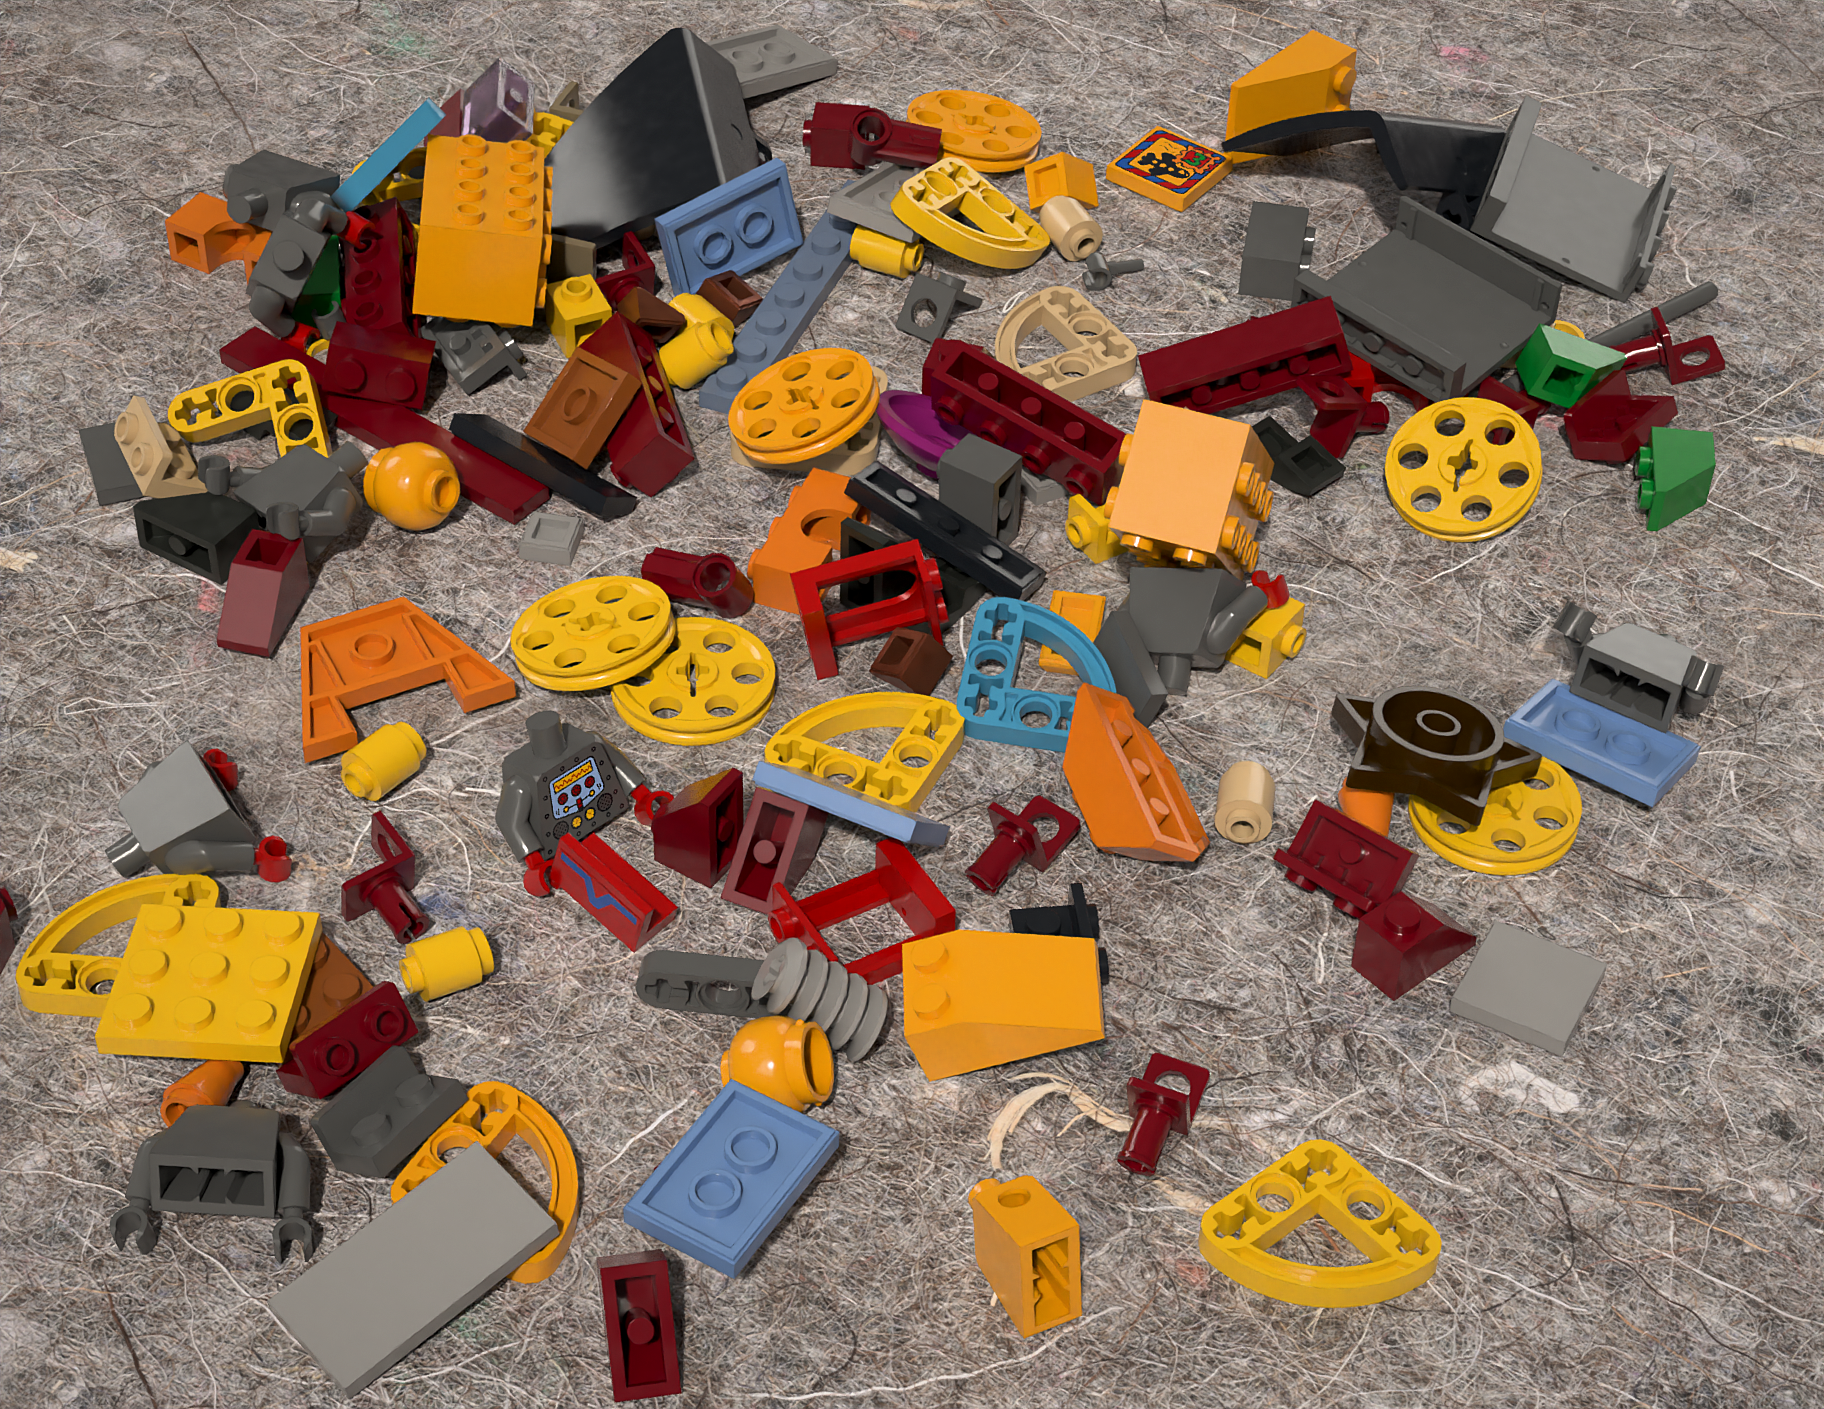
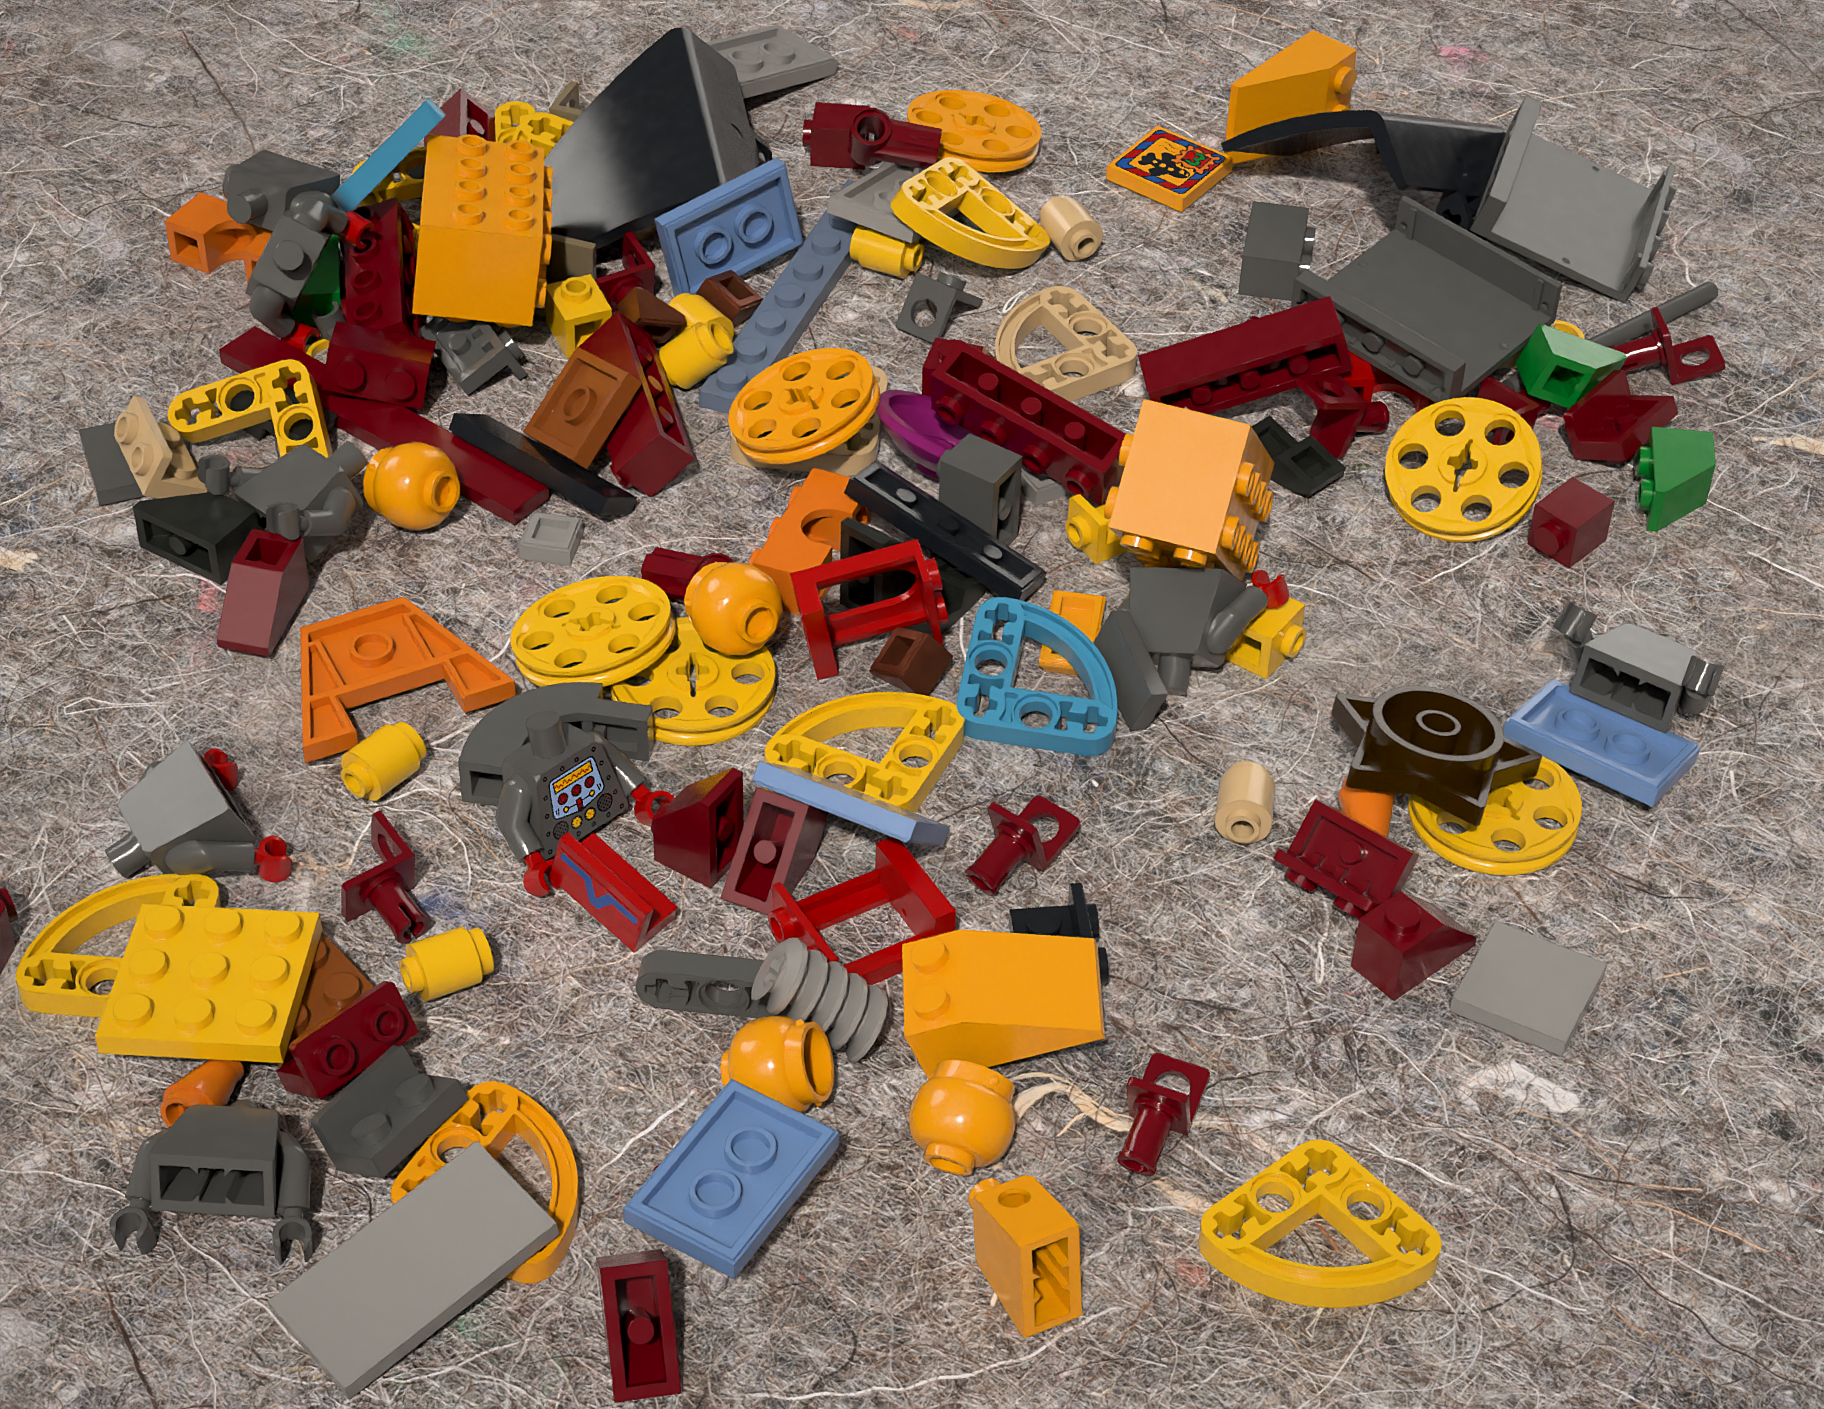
brick [461,57,535,143] -> none
light orange panel [1024,152,1099,213] -> none
orange wedge [1062,682,1210,862] -> none
dark grey hand [1082,252,1144,291] -> none
none -> dark grey arch [458,682,654,806]
none -> light orange piece [684,562,783,655]
none -> light orange piece [909,1059,1015,1176]
none -> dark red brick [1527,477,1615,569]

